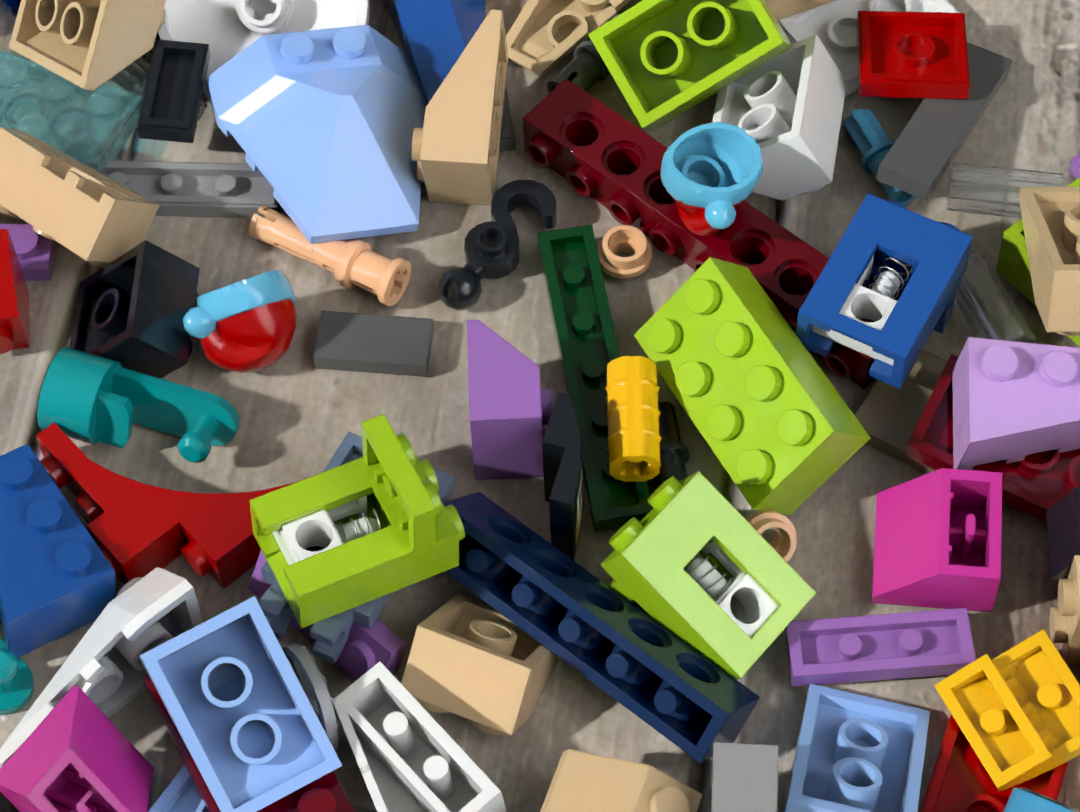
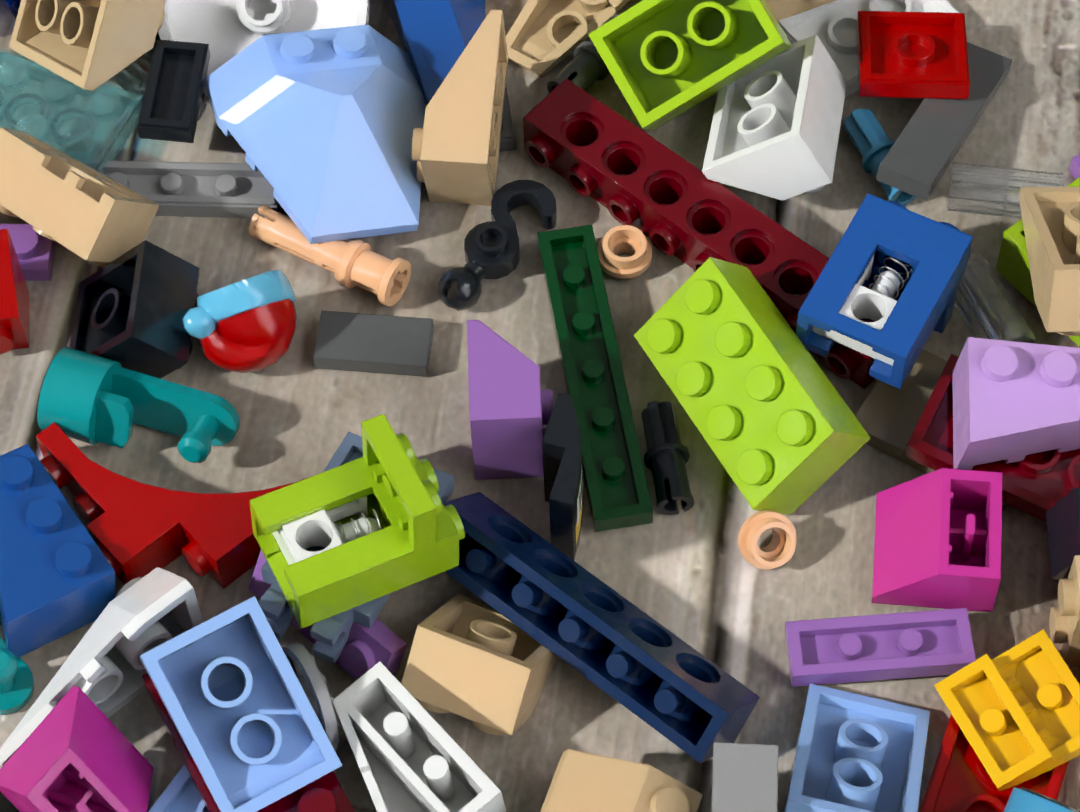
lime brick [600,471,816,680] -> none
yellow axle [605,356,662,482] -> none
medium azure piece [660,122,764,236] -> none

